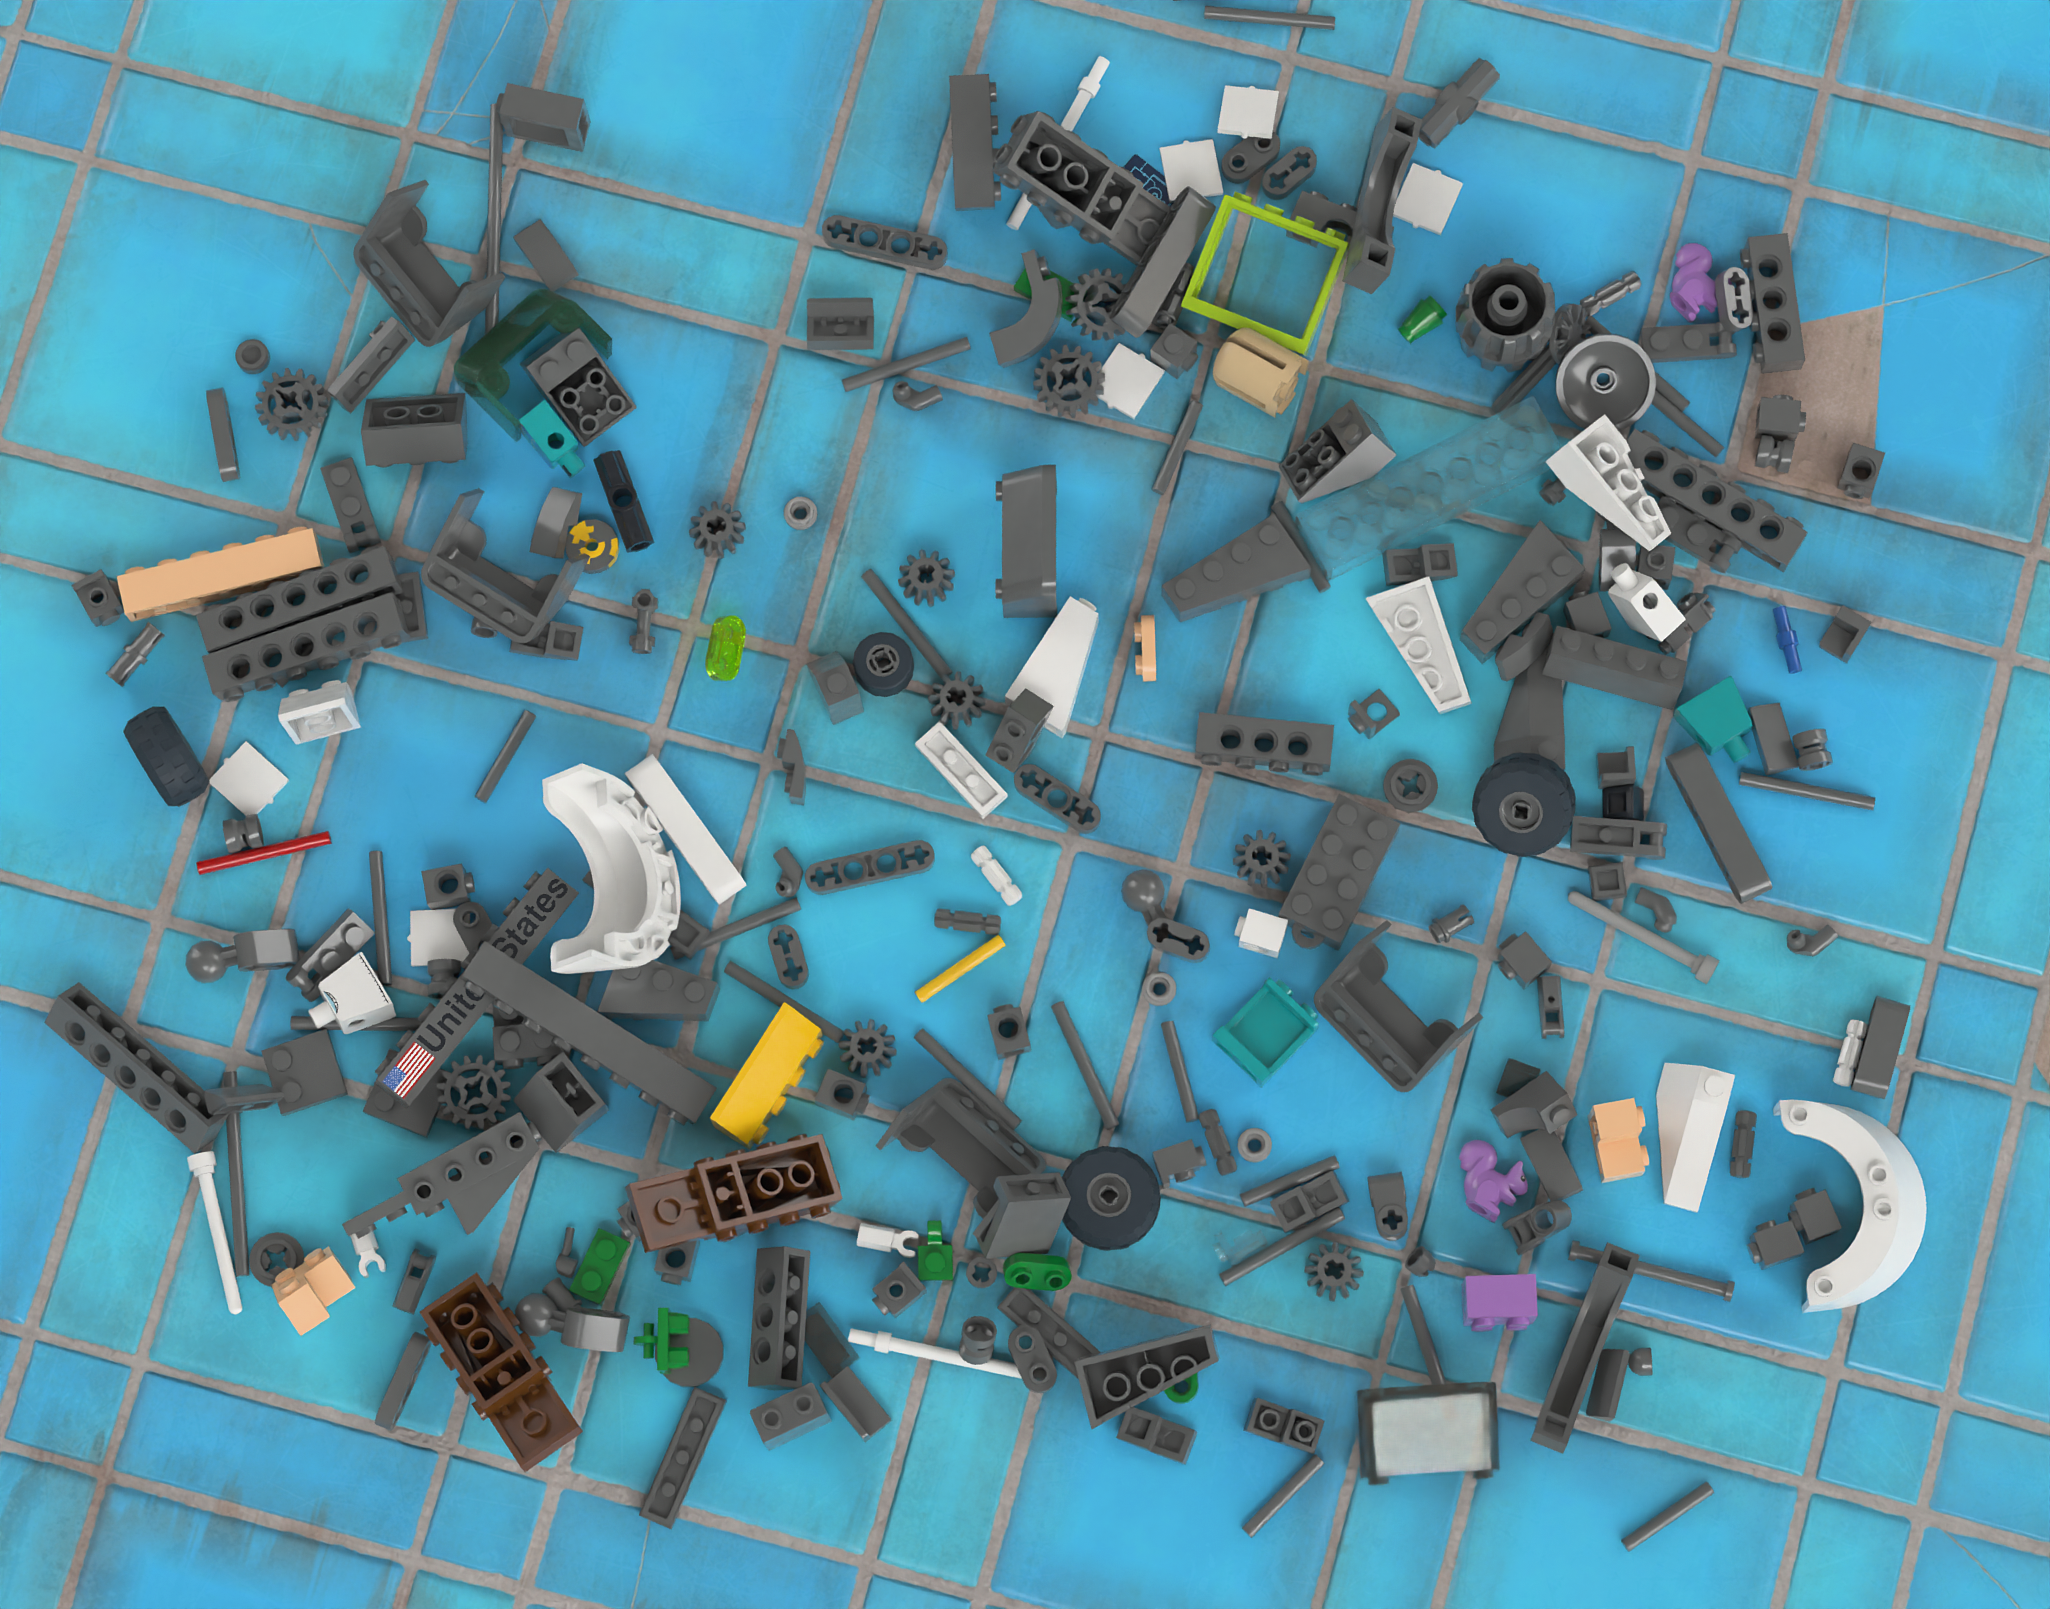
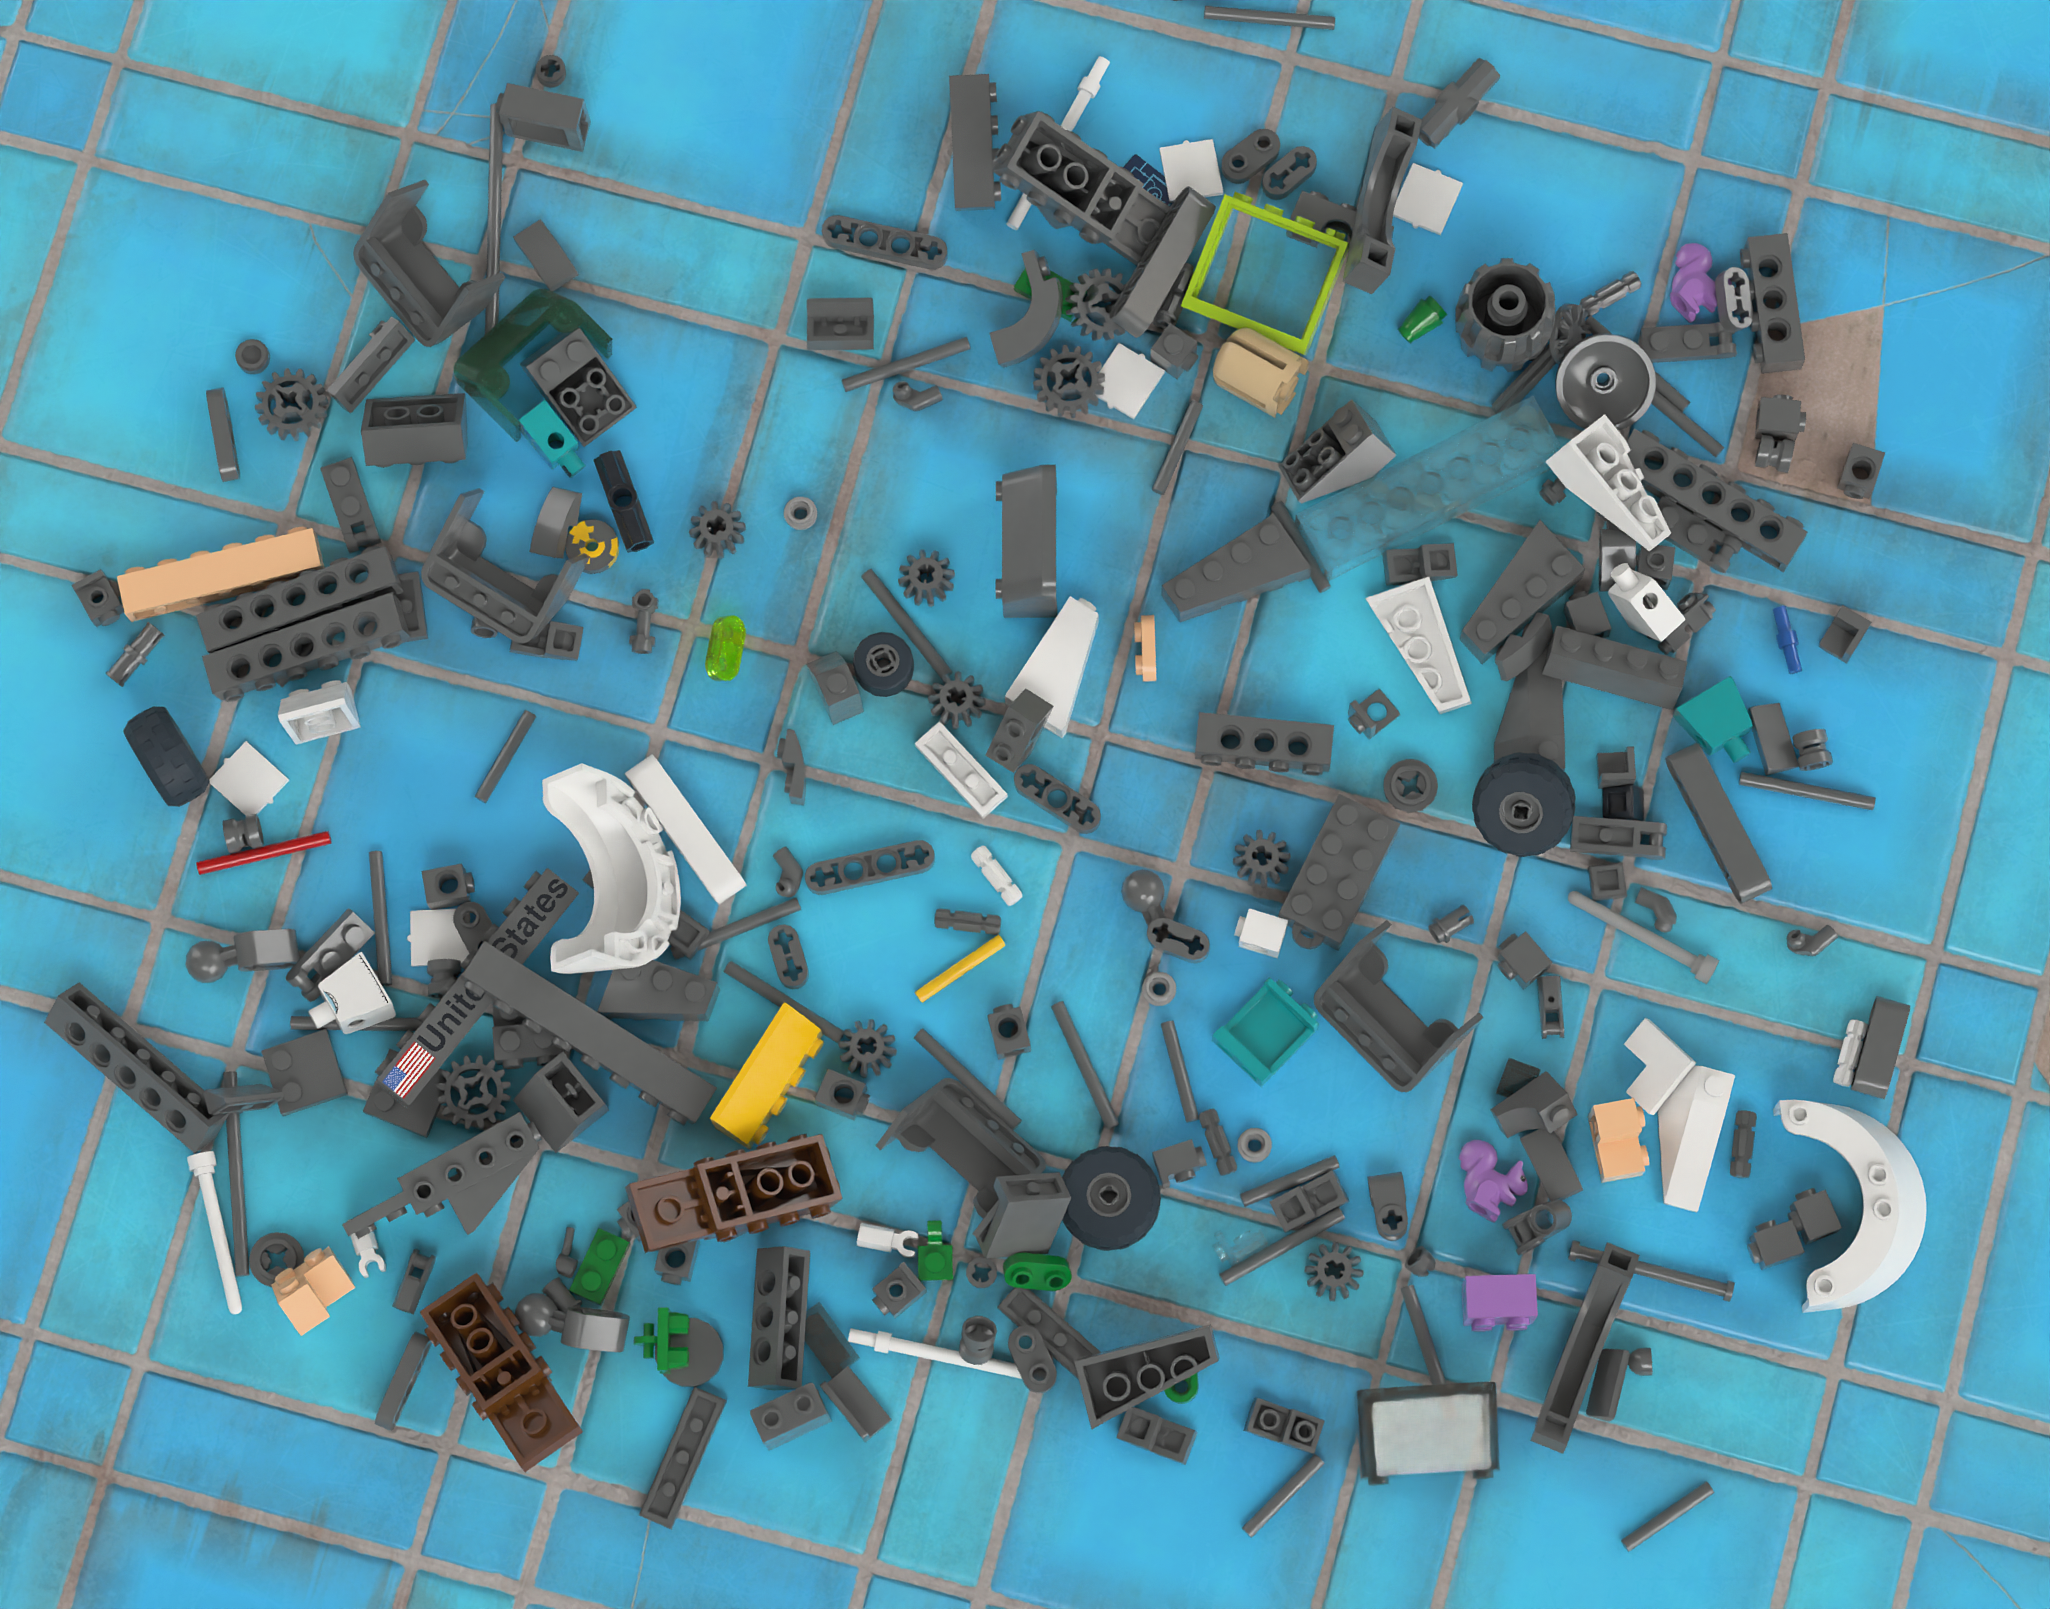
white piece [1218,85,1279,139] -> none
none -> dark grey bush [536,55,566,88]
none -> white tile [1624,1018,1696,1115]

